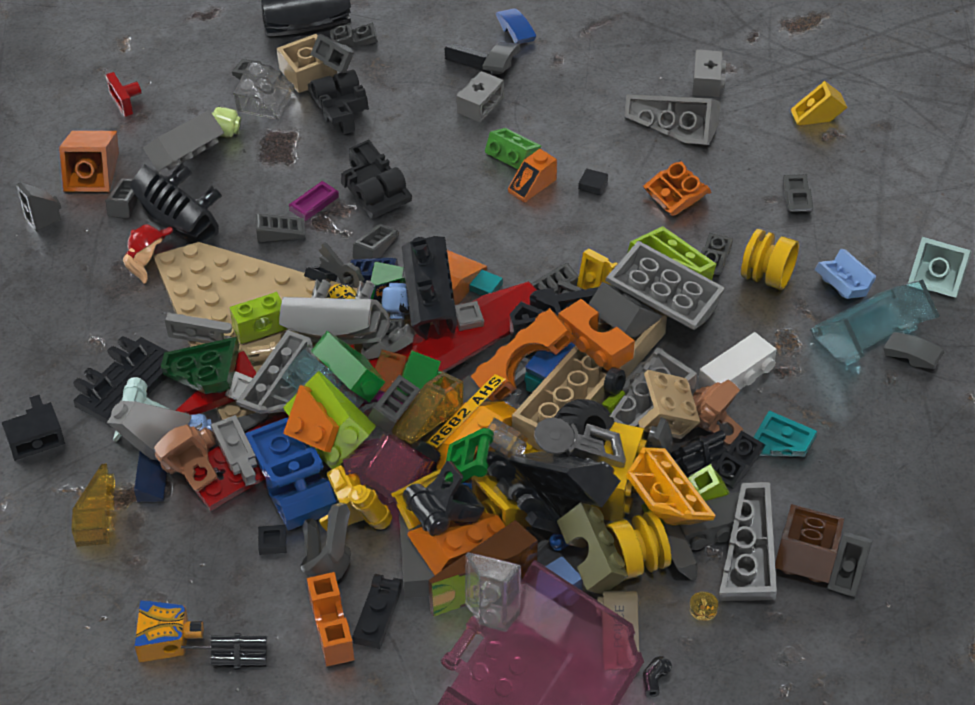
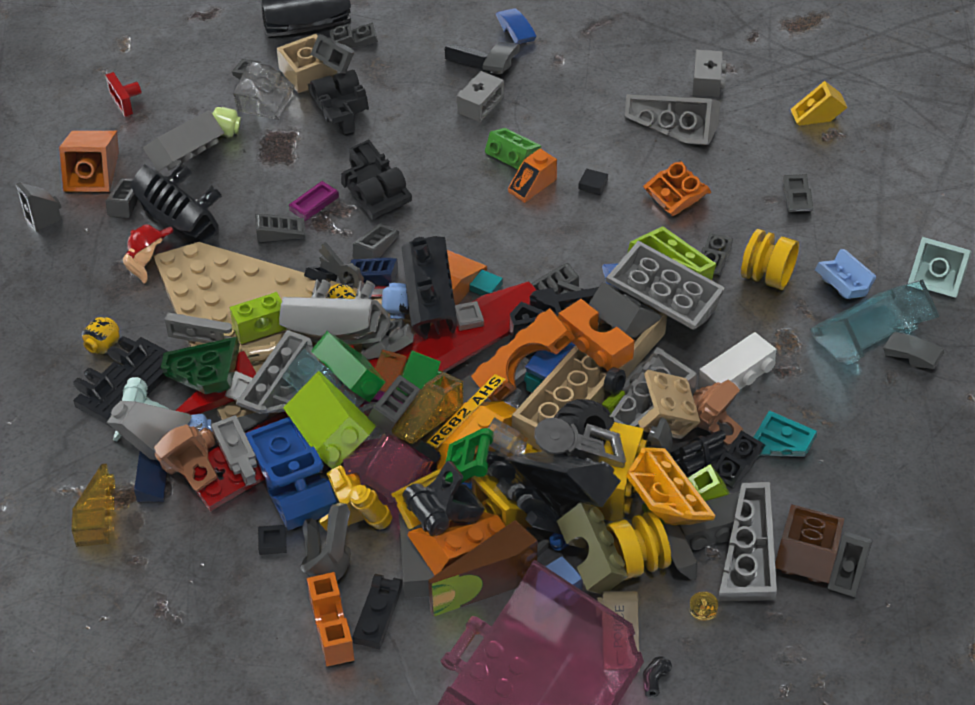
black hinge [1,395,65,461] -> none
torso [135,601,204,662] -> none
black piece [181,633,267,668] -> none
orange wing [283,385,339,452] -> none
slope [371,262,406,304] -> none
clear slope [465,552,521,632] -> none
yellow plate [577,249,618,289] -> none
none -> yellow head [82,317,120,354]

